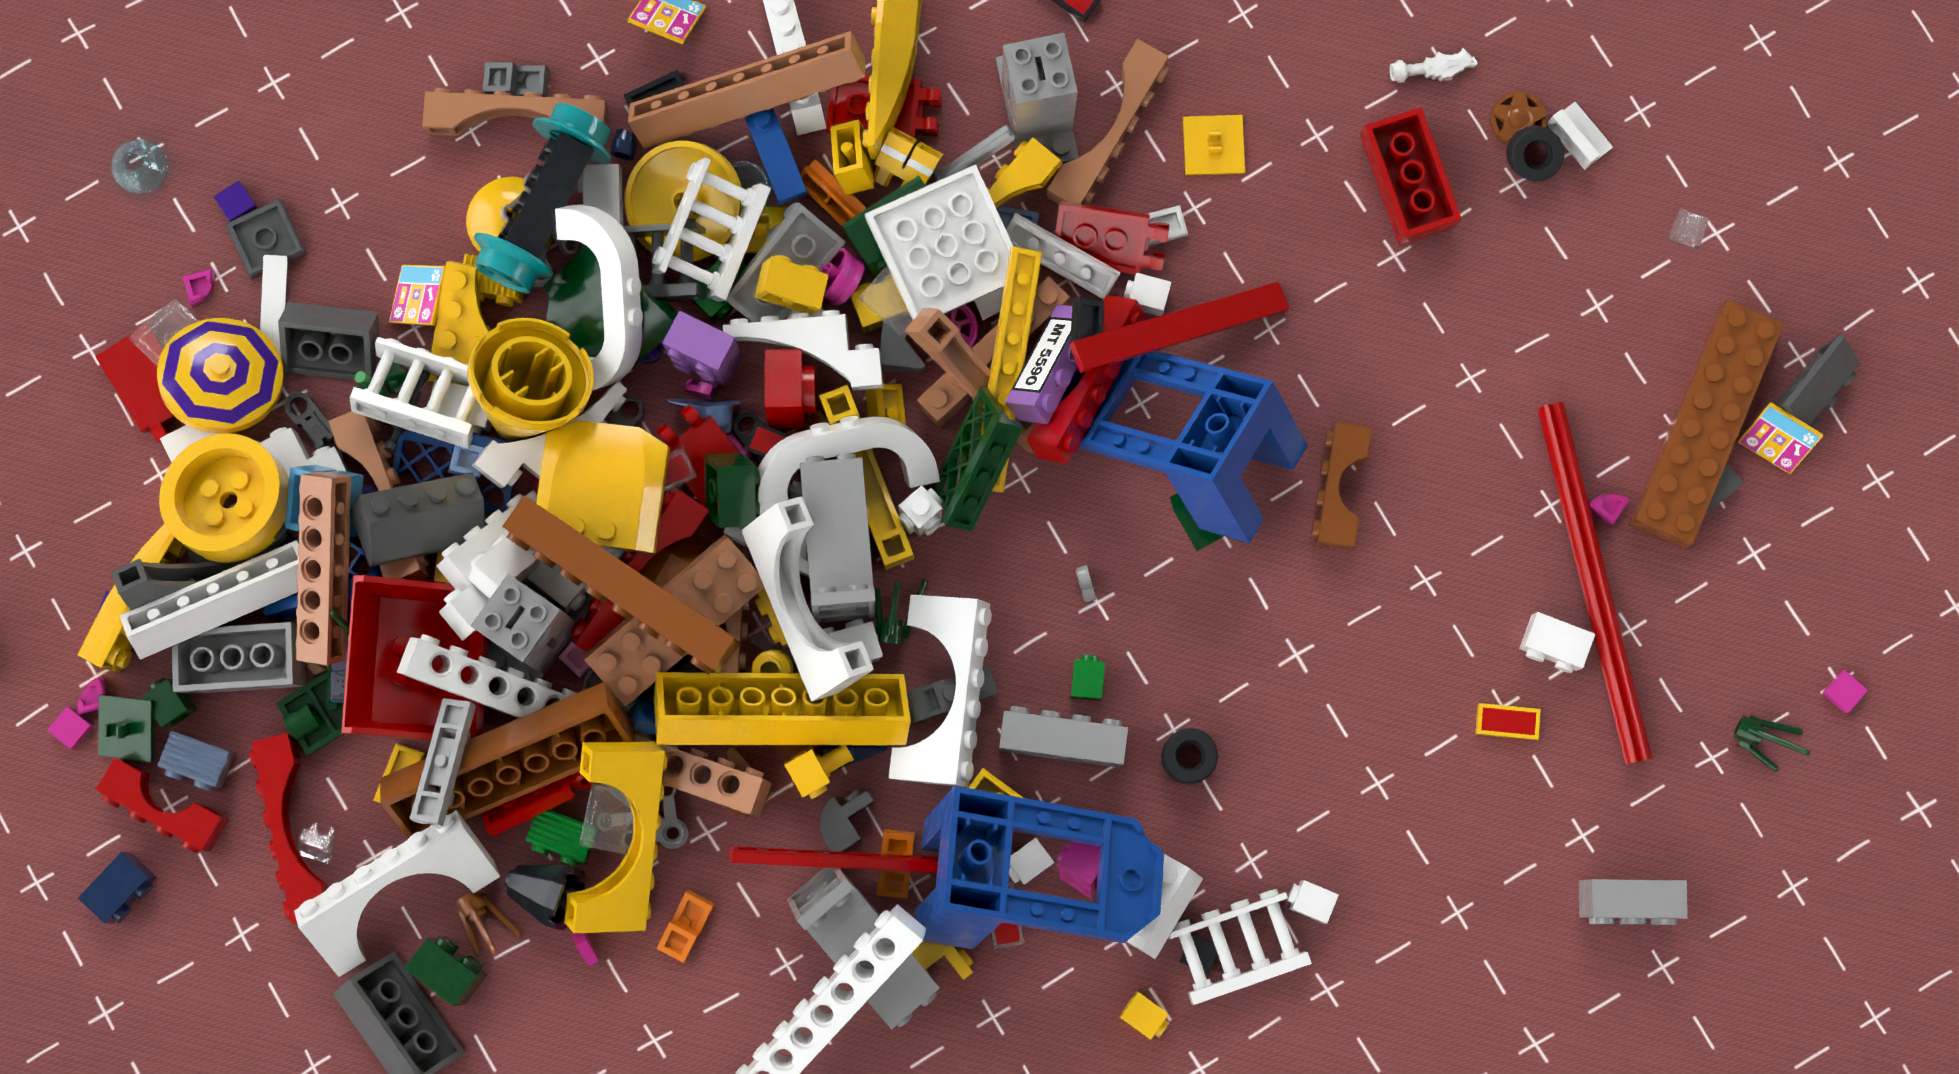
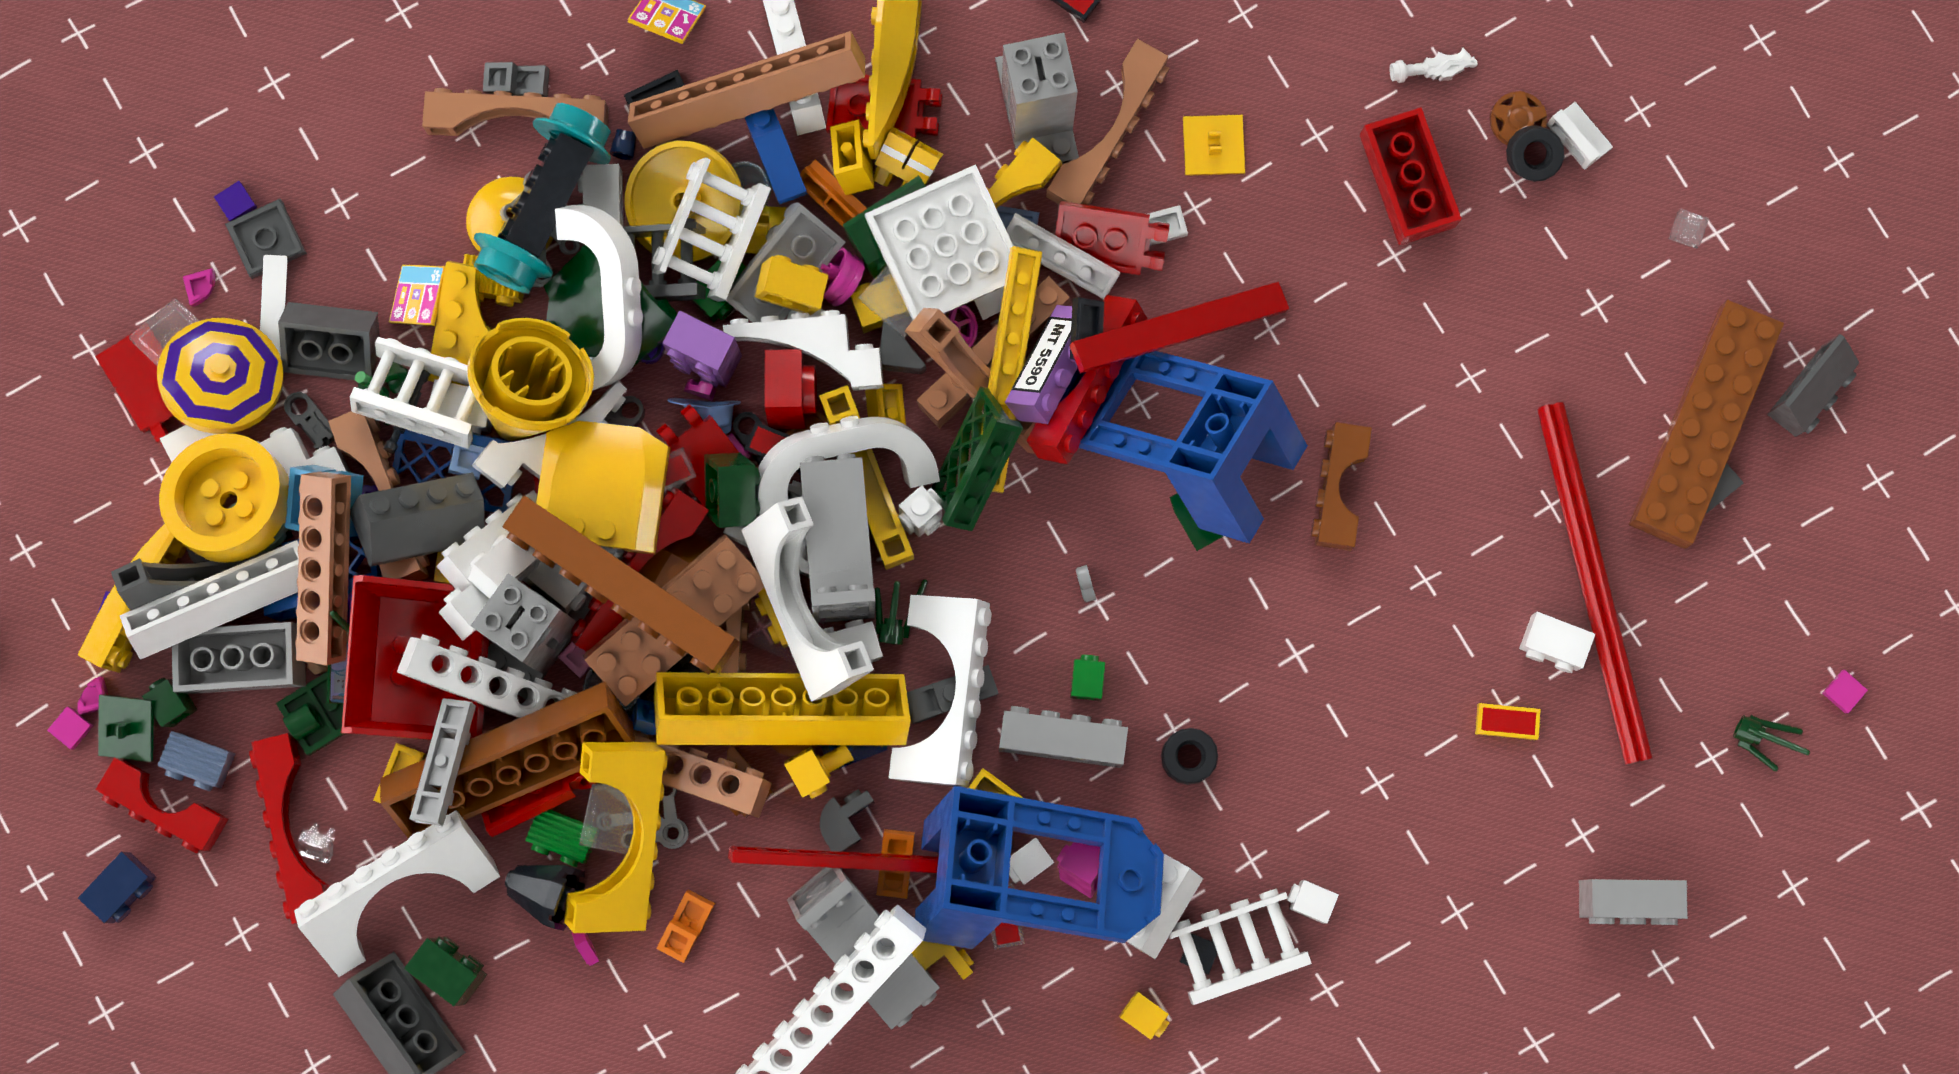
clear light blue piece [111,139,168,194] -> none
dark orange plant [456,891,523,956] -> none
yellow head [751,649,794,673] -> none
light grey axle [934,125,1016,181] -> none
white brick [1124,273,1171,316] -> none
dark pink tile [1589,494,1630,524] -> none
piece [1738,402,1823,474] -> none

